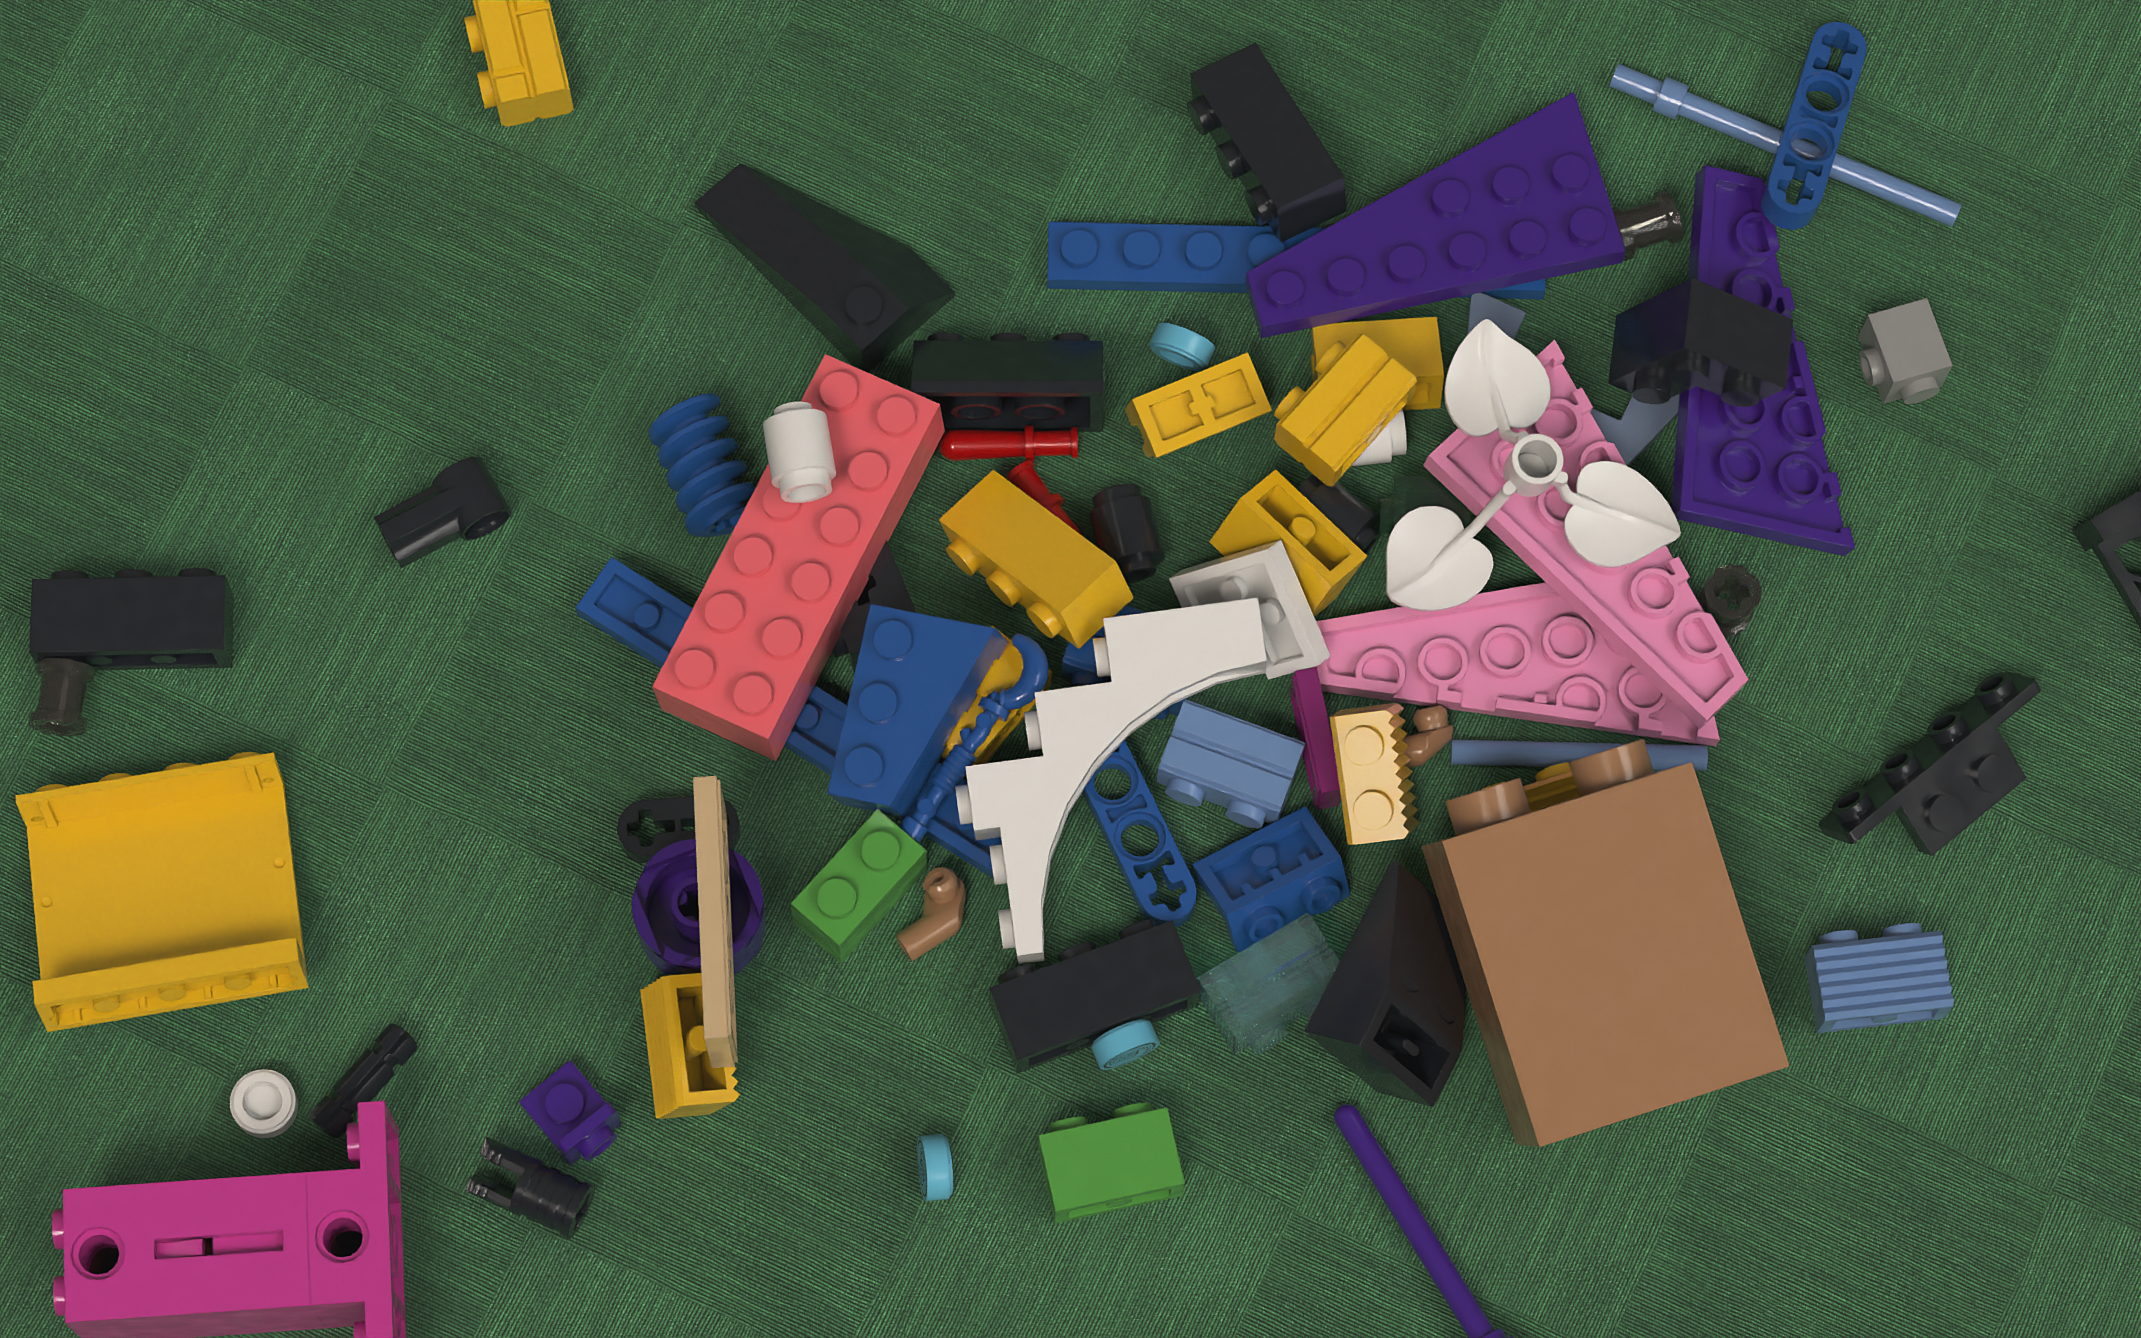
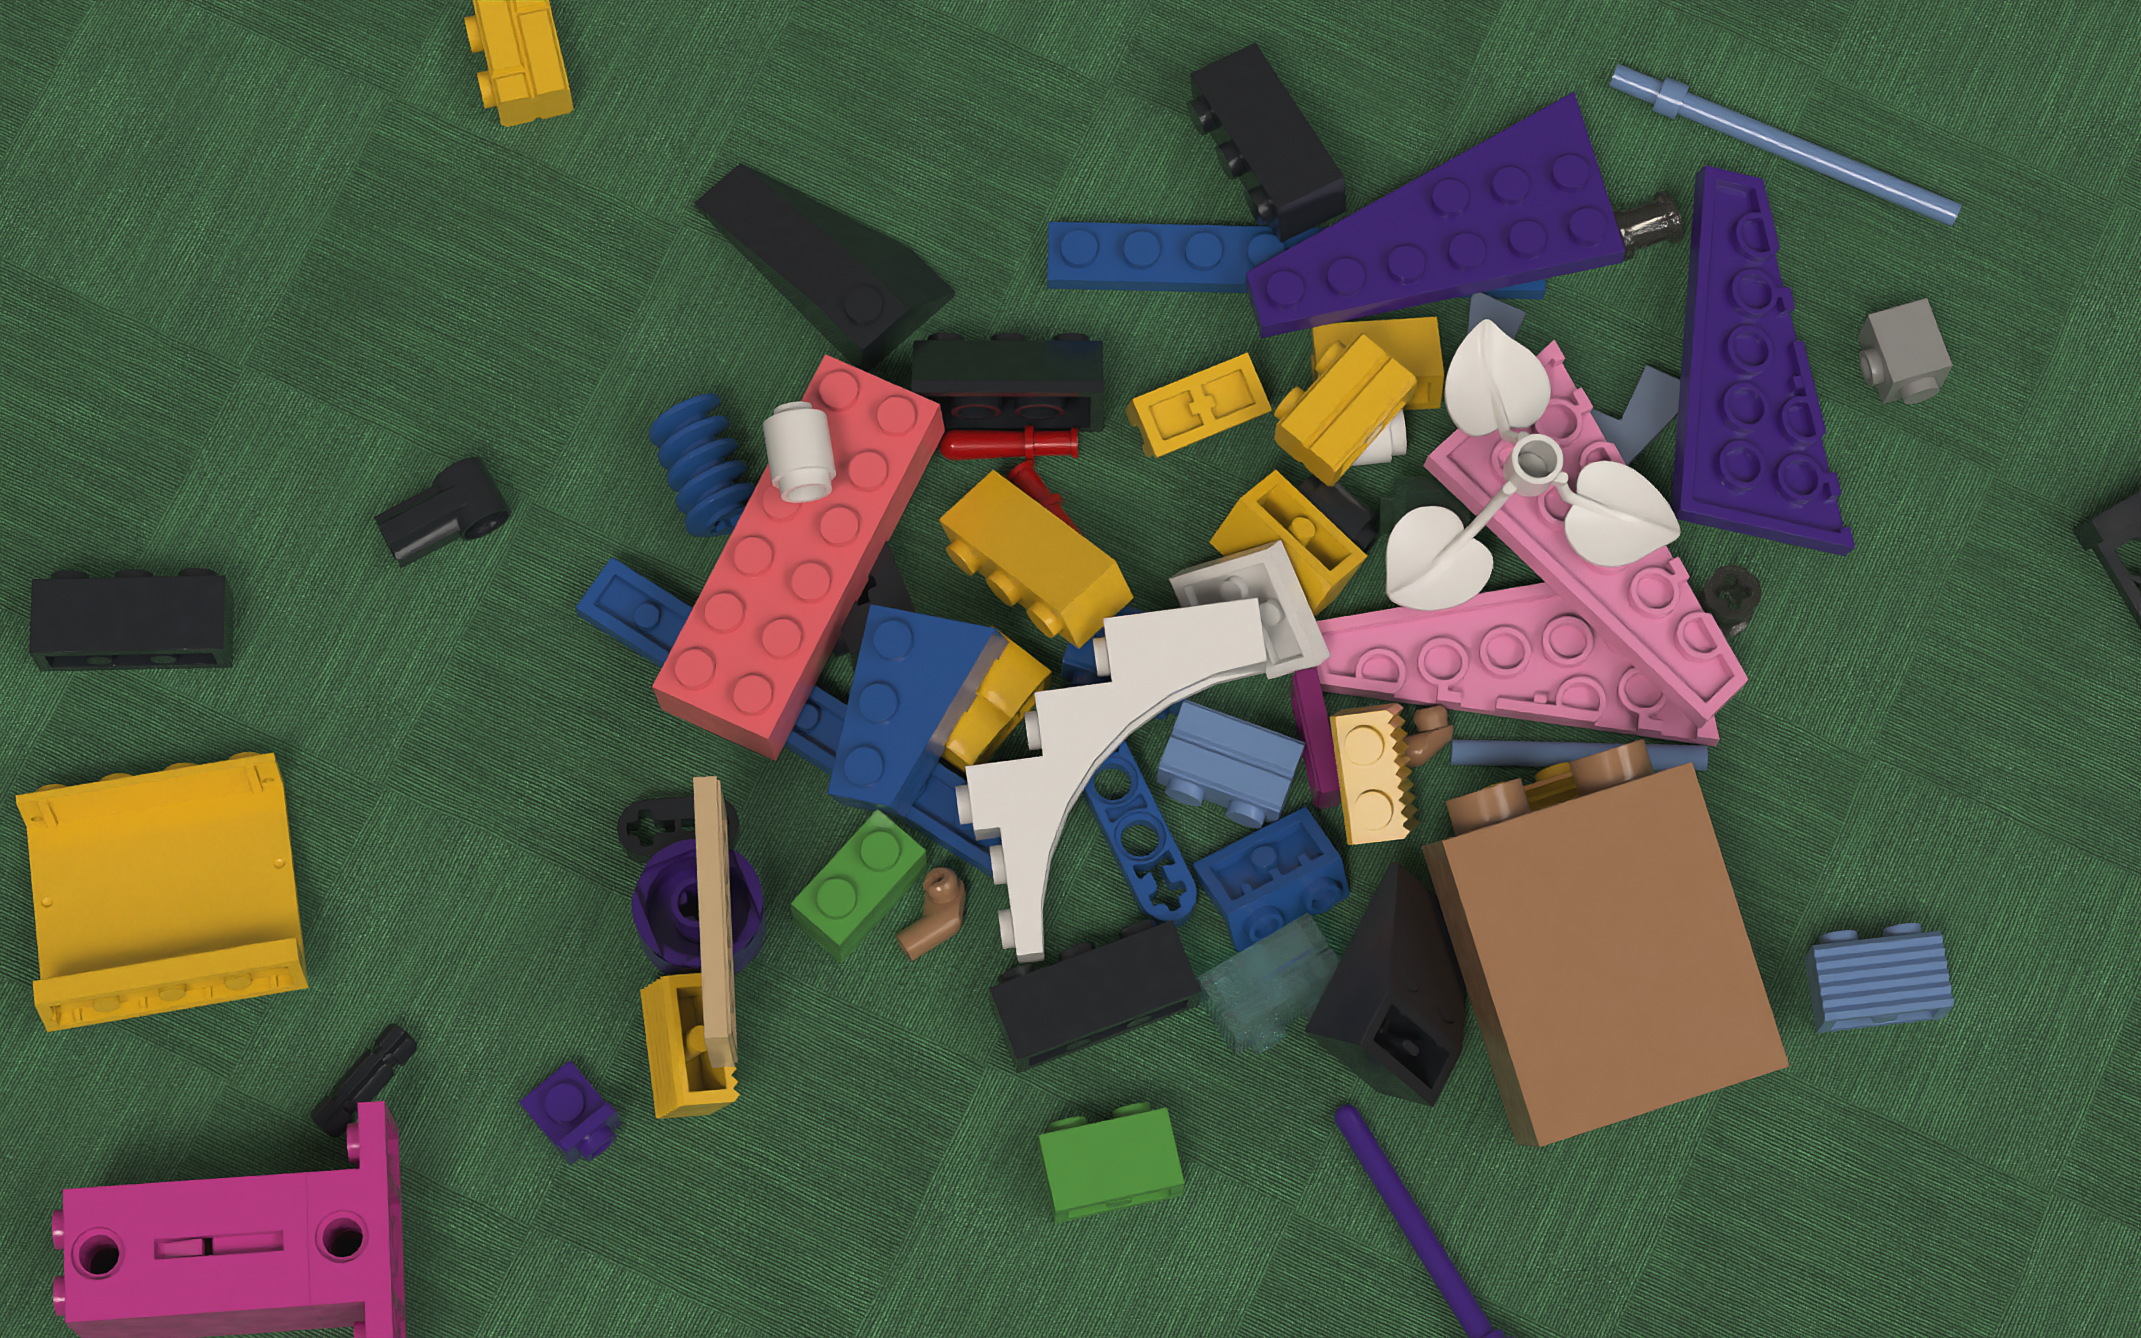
clear smoke bush [28,658,95,736] -> none
white tile [230,1069,298,1138] -> none
black hinge [465,1137,595,1239] -> none
blue piece [899,633,1049,843] -> none
medium azure tile [917,1134,953,1201] -> none
black brick [1089,484,1165,583] -> none
medium azure tile [1091,1019,1160,1070] -> none
medium azure tile [1149,323,1215,371] -> none
black brick [1608,278,1793,407] -> none
blue beam [1761,22,1867,230] -> none
black bracket [1818,671,2041,856] -> none

